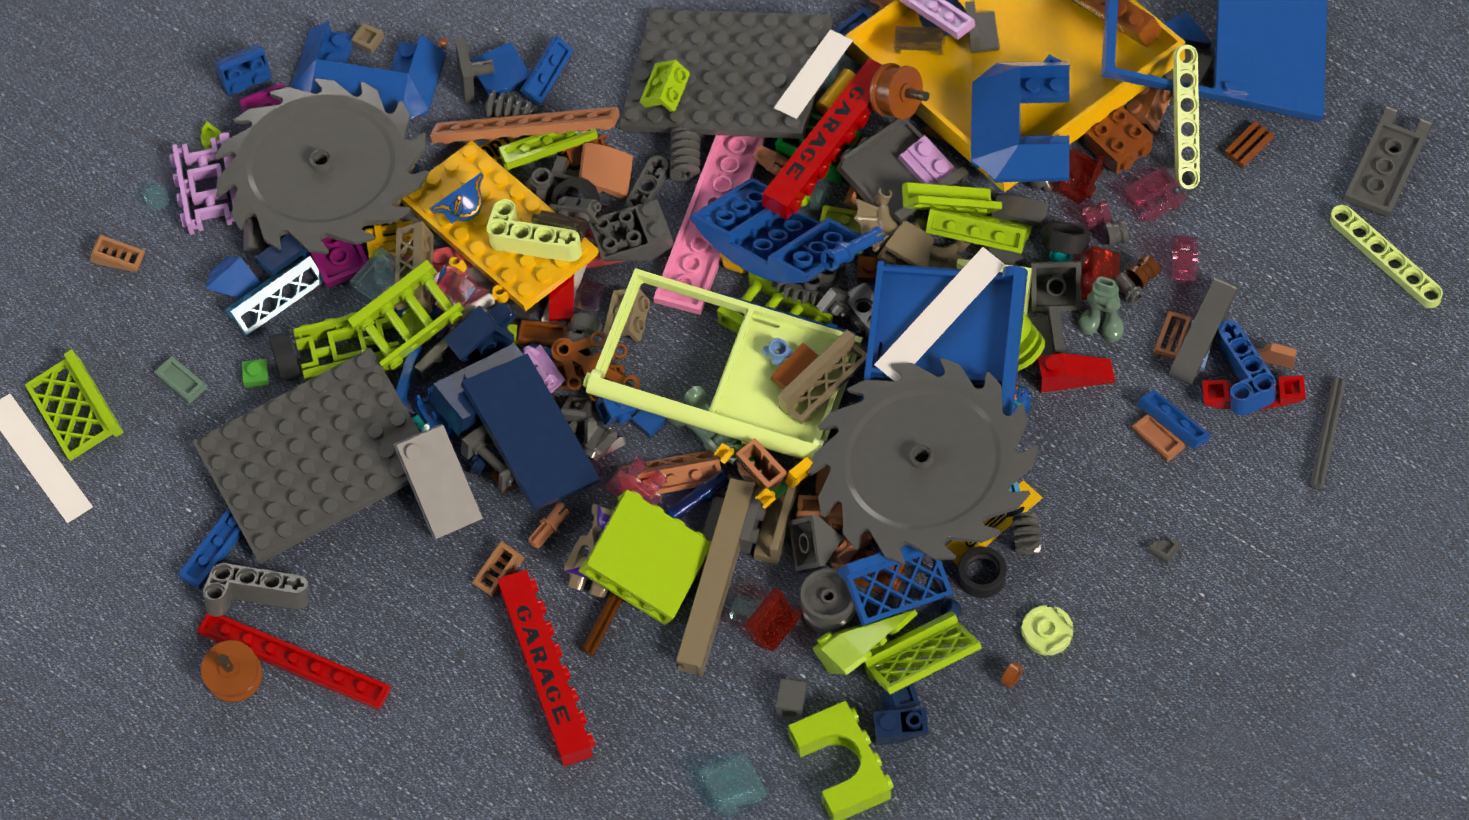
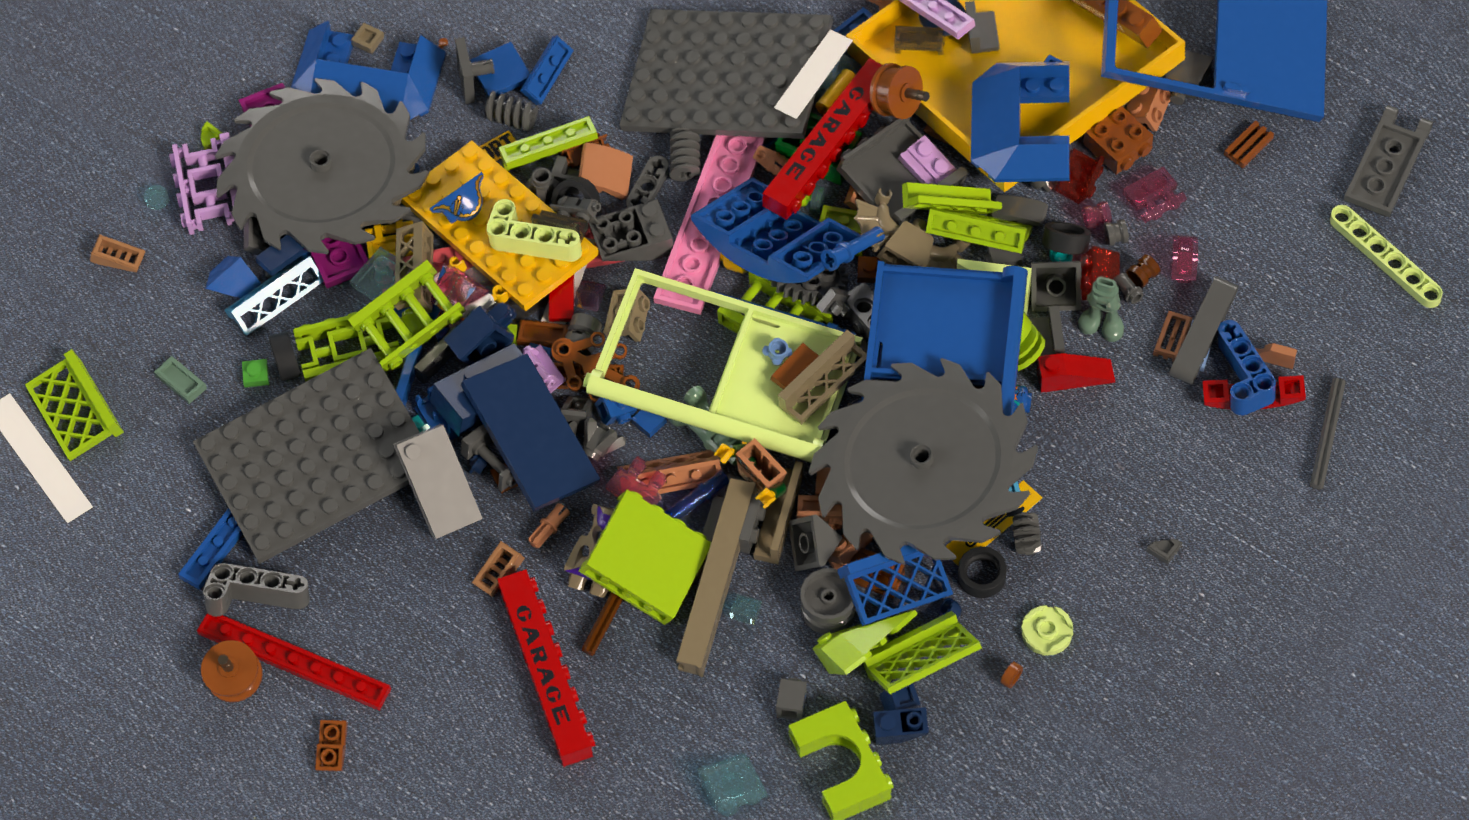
blue slope [214,44,272,96] -> none
nougat plate [430,107,620,144] -> none
lime bracket [640,59,690,112] -> none
clear red bracket [743,588,803,652] -> none
yellow tile [785,457,813,488] -> none
white sticker [874,247,1005,382] -> none
nougat tile [1131,413,1186,463] -> none
blue tile [1137,390,1211,450] -> none
blue tile [1164,11,1211,48] -> none
yellowish green beam [1173,45,1200,189] -> none
none -> dark orange slope [315,720,348,772]

